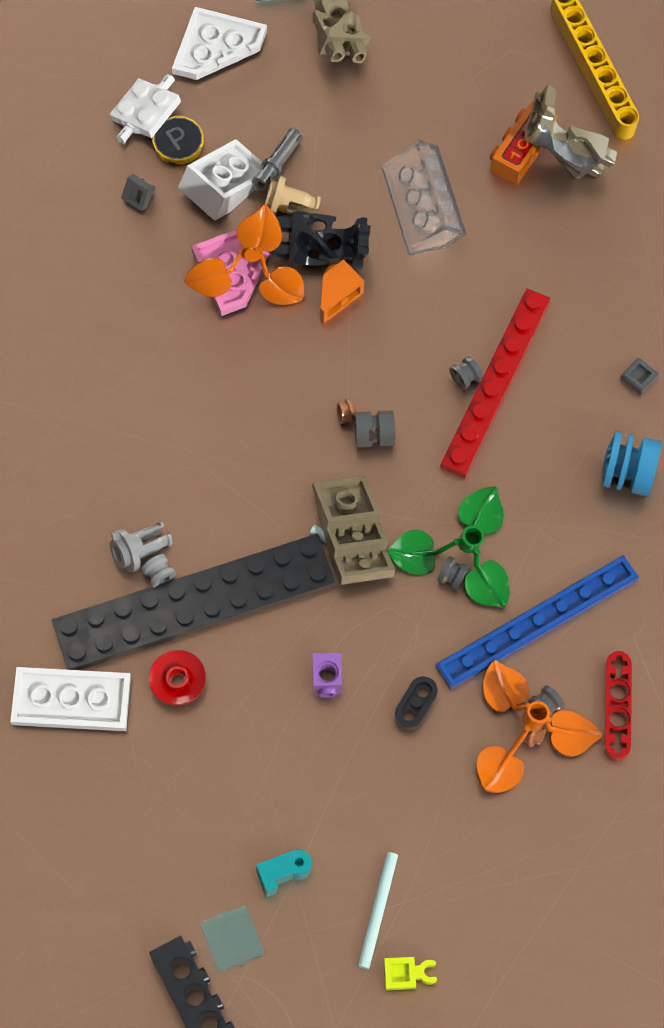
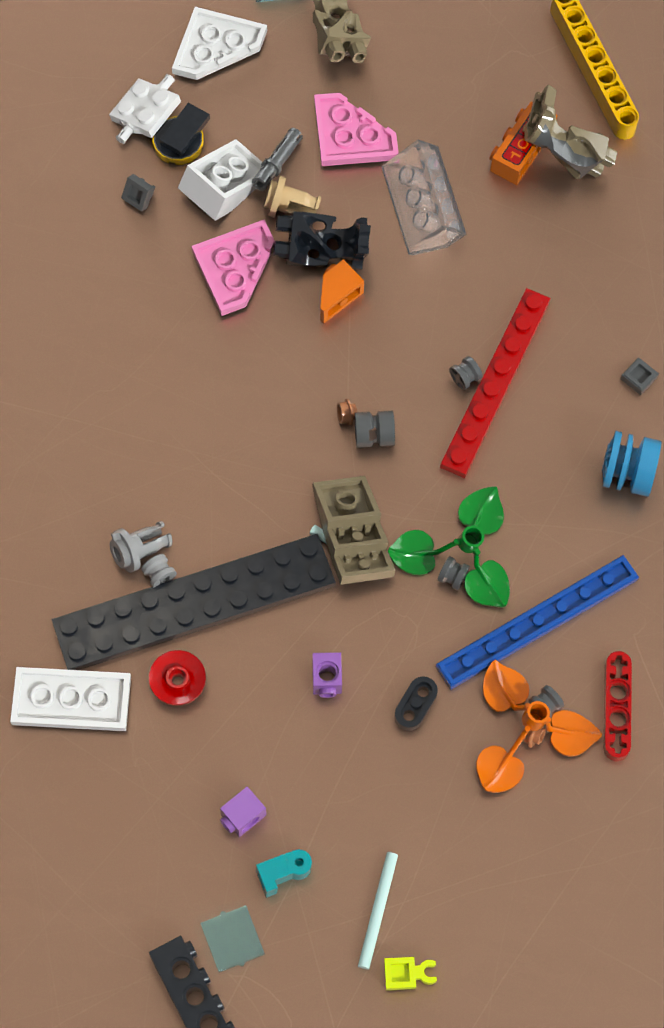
orange plant [184,204,305,305] -> none
none -> black tile [160,102,210,156]
none -> medium lavender brick [220,786,266,837]
none -> bright pink plate [314,93,399,166]

